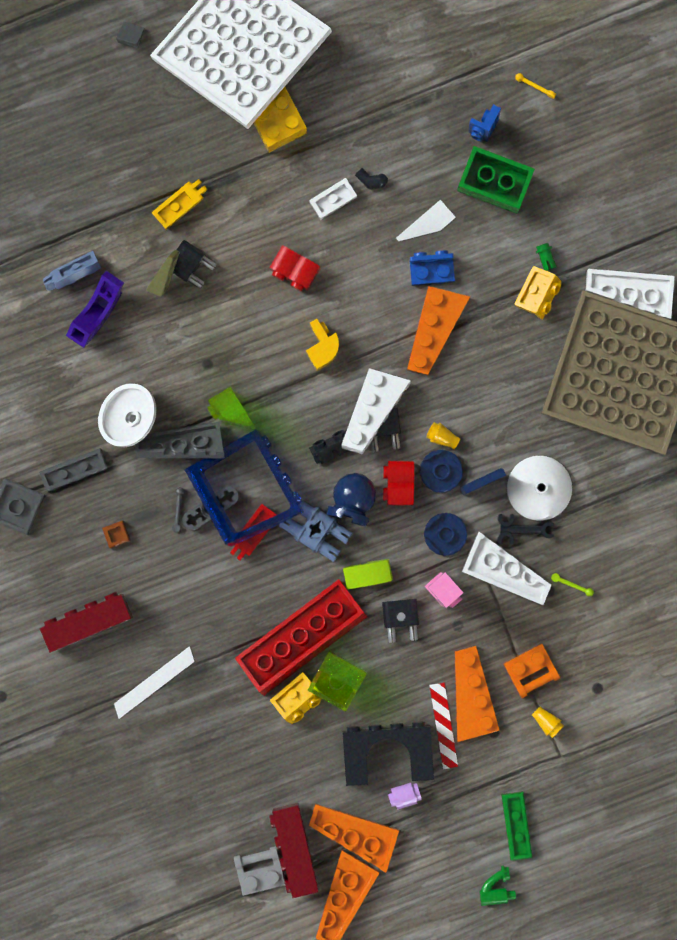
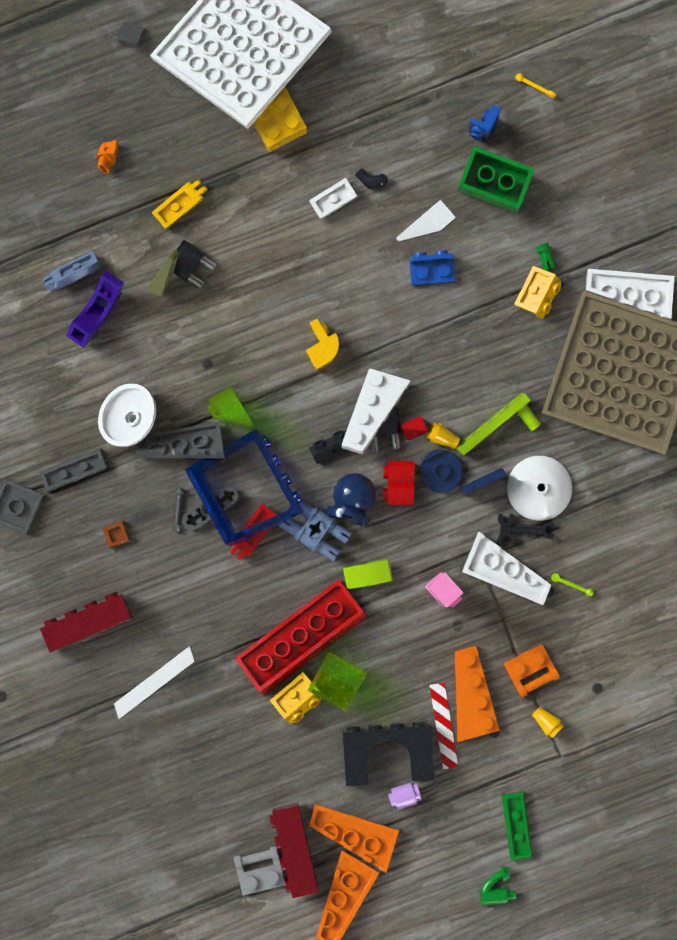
red brick [270,245,320,292] -> none
black piece [382,599,419,643] -> none
orange wing [407,286,470,375] -> none
dark blue tile [424,513,467,556] -> none
none -> orange piece [96,140,119,174]
none -> red slope [401,416,428,441]
none -> lime piece [455,393,541,456]

